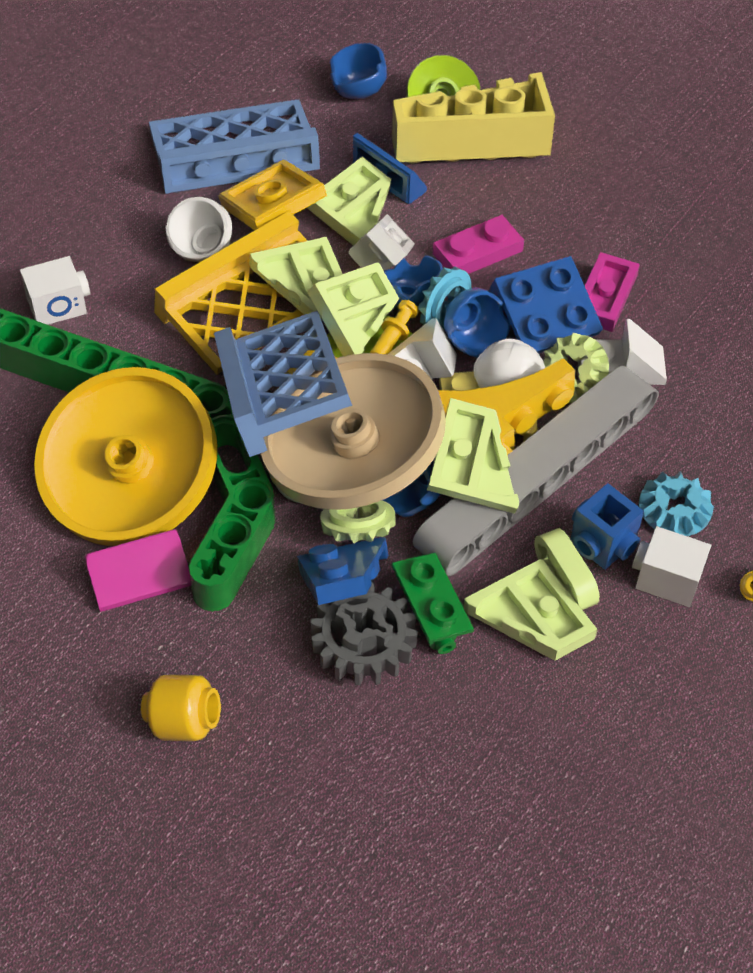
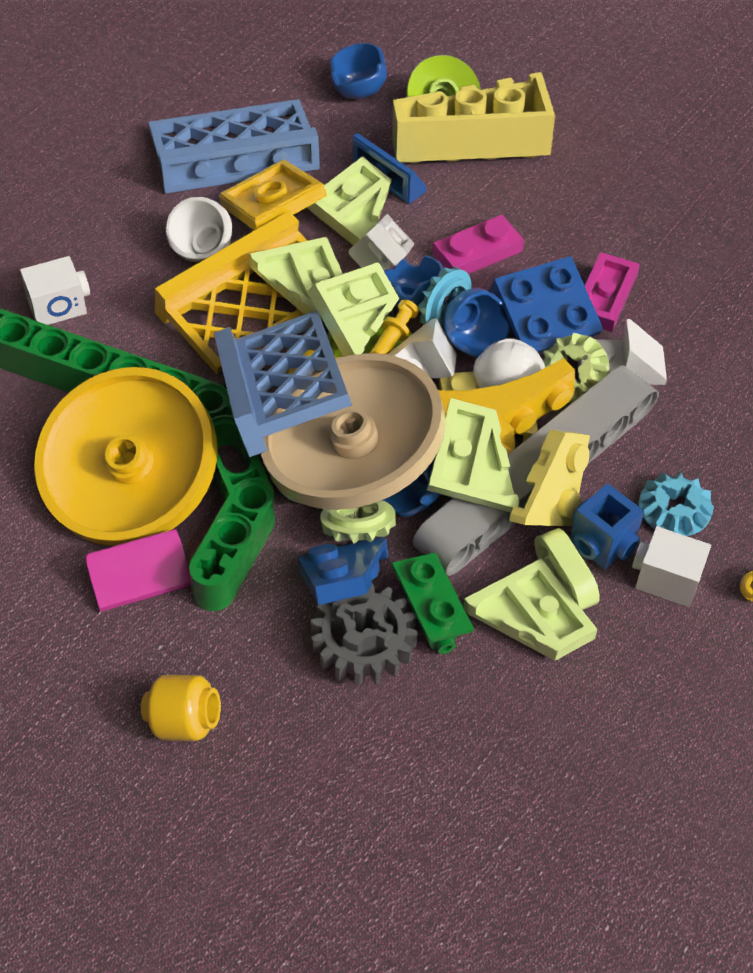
none -> light yellow wing [509,429,590,526]

